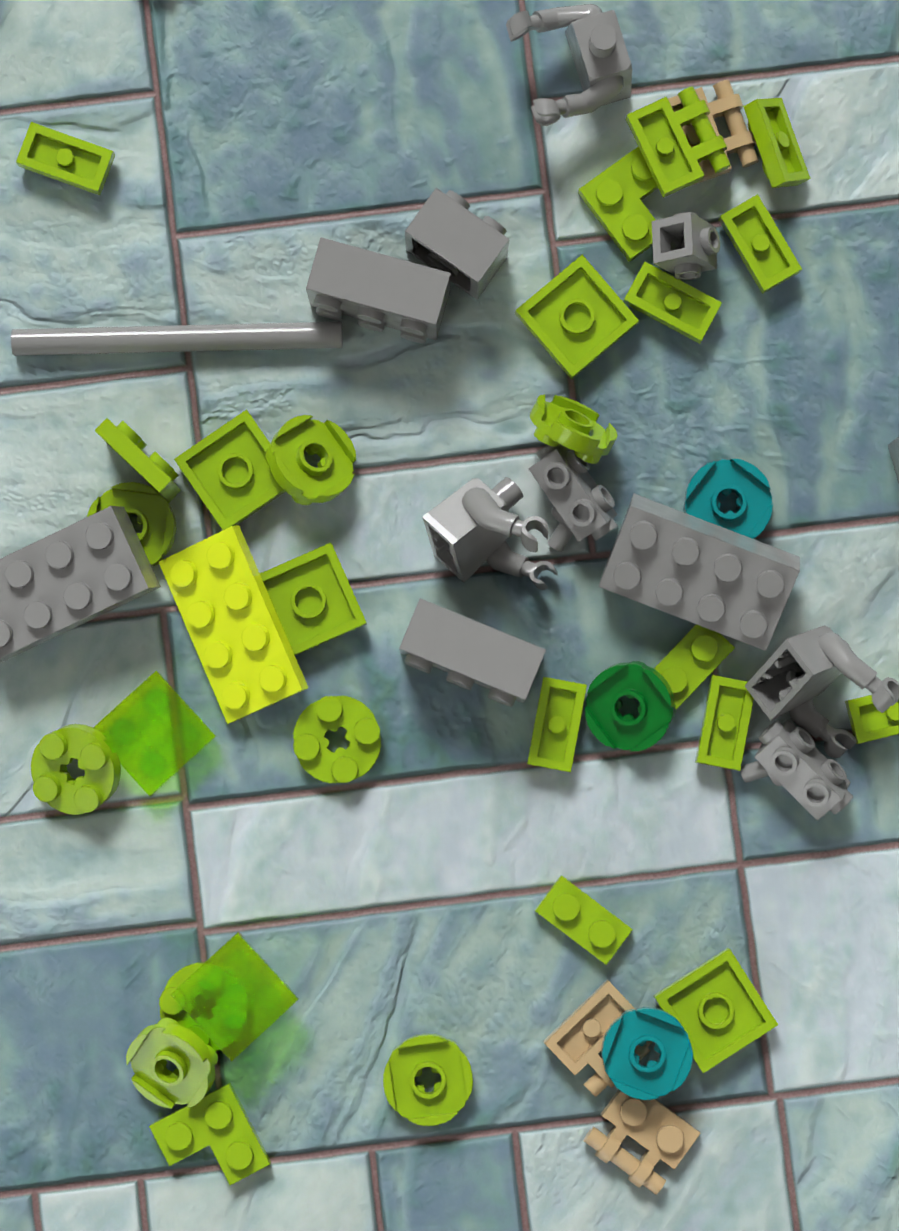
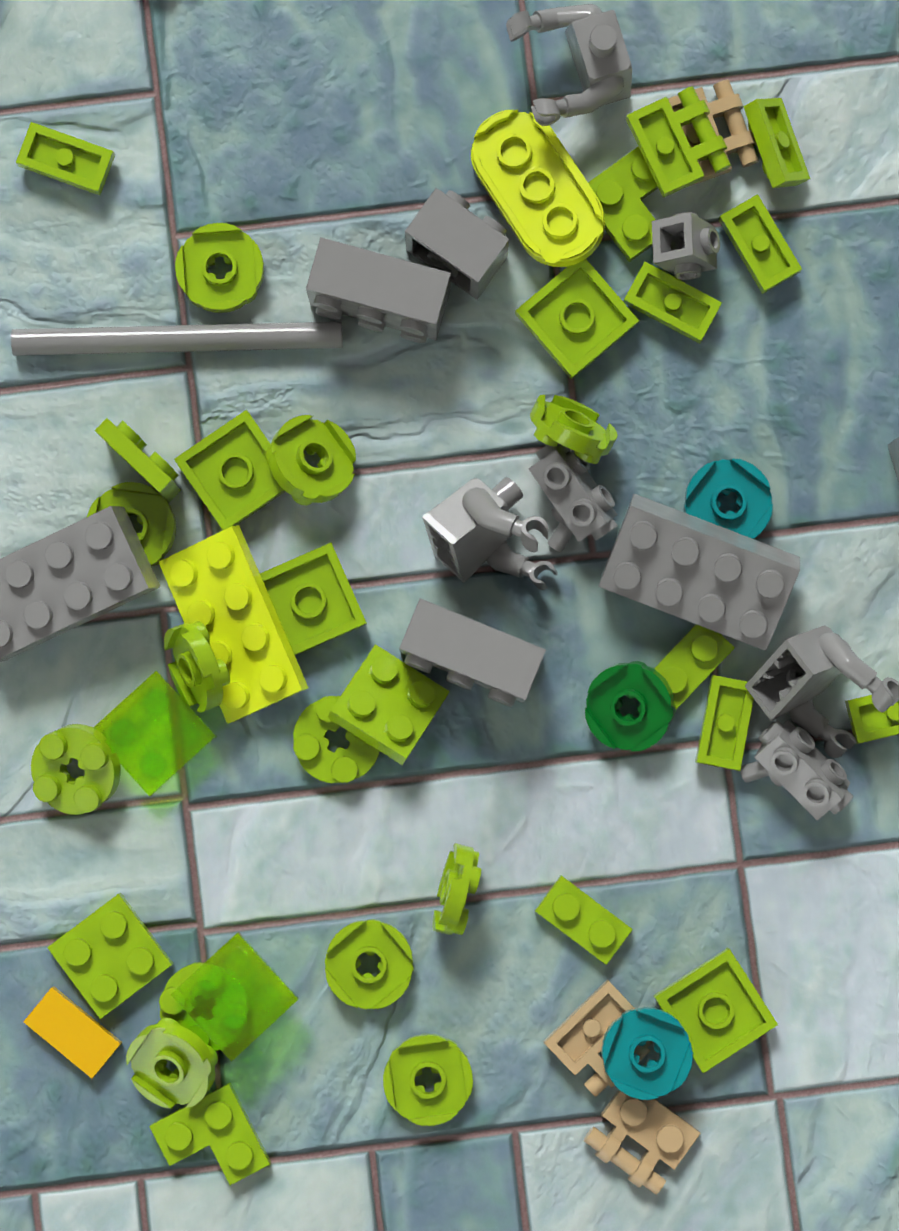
lime plate [527,677,587,772] -> none
none -> yellow tile [23,986,122,1079]
none -> lime plate [47,893,174,1019]
none -> lime plate [164,621,230,713]
none -> lime plate [175,223,264,313]
none -> lime plate [325,919,414,1009]
none -> lime plate [327,644,450,766]
none -> lime plate [432,843,481,935]
none -> neon yellow tile [471,110,605,267]

